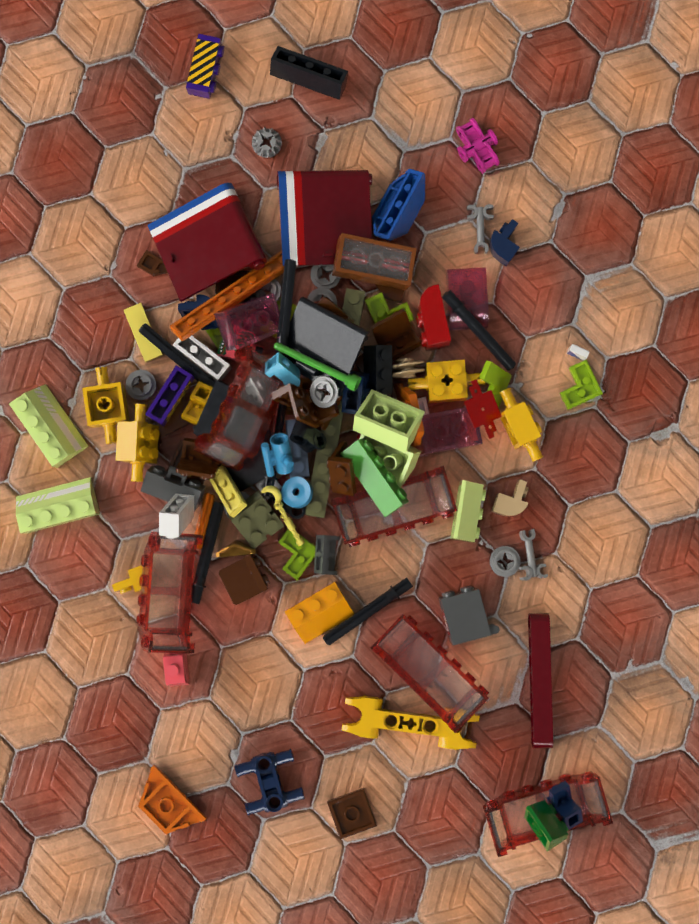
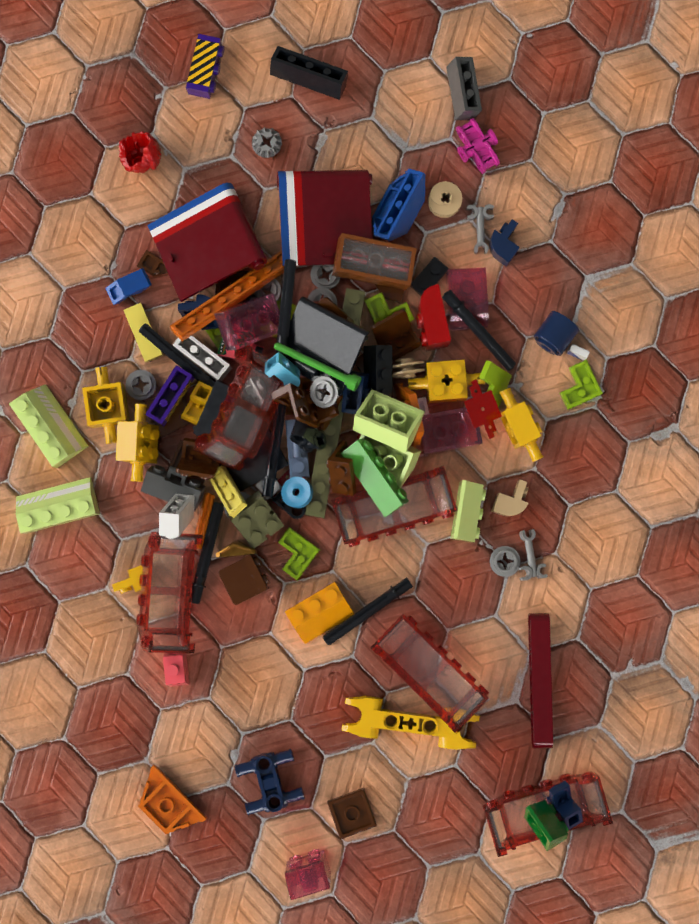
dark azure pin [261,433,294,477] -> none
light yellow piece [261,485,305,546] -> none
dark grey hinge [314,535,340,575] -> none
dark grey container [438,586,500,645] -> none
none -> blue slope [105,268,152,305]
none -> red hair [119,131,162,174]
none -> clear pink brick [285,849,331,900]
none -> black plate [410,257,449,296]
none -> tan piece [428,181,463,218]
none -> dark grey brick [446,57,482,120]
none -> dark blue piece [533,311,579,356]

